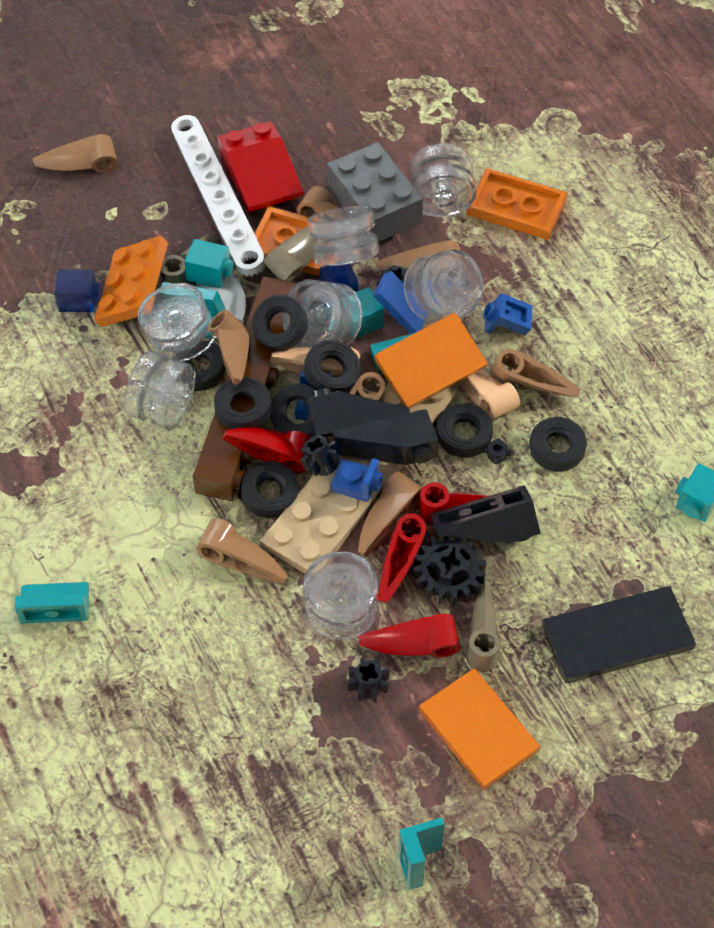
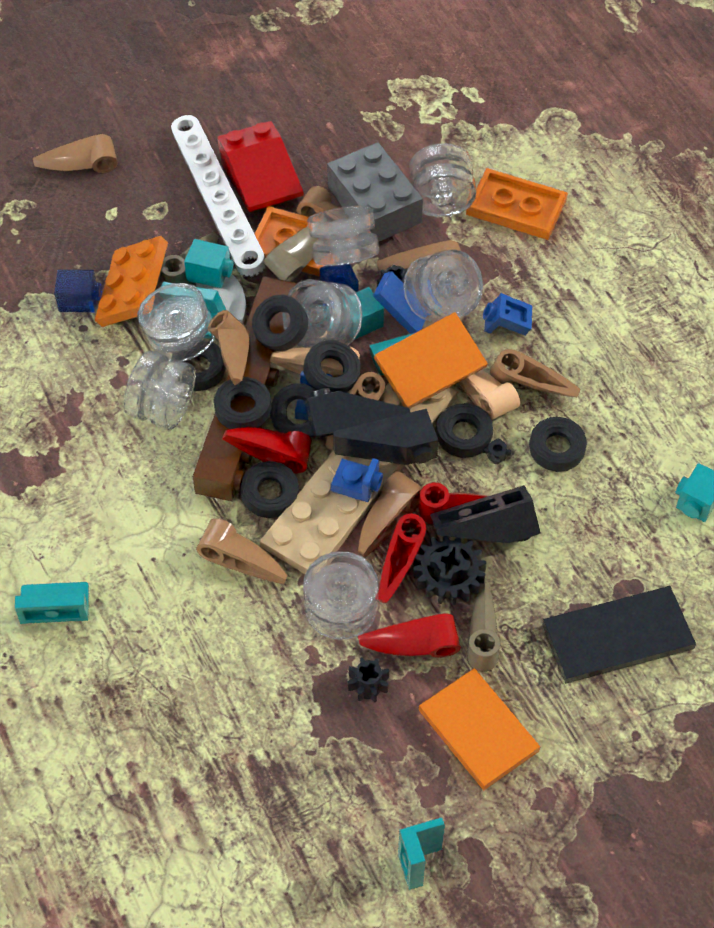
black gear [300,436,342,476] -> none

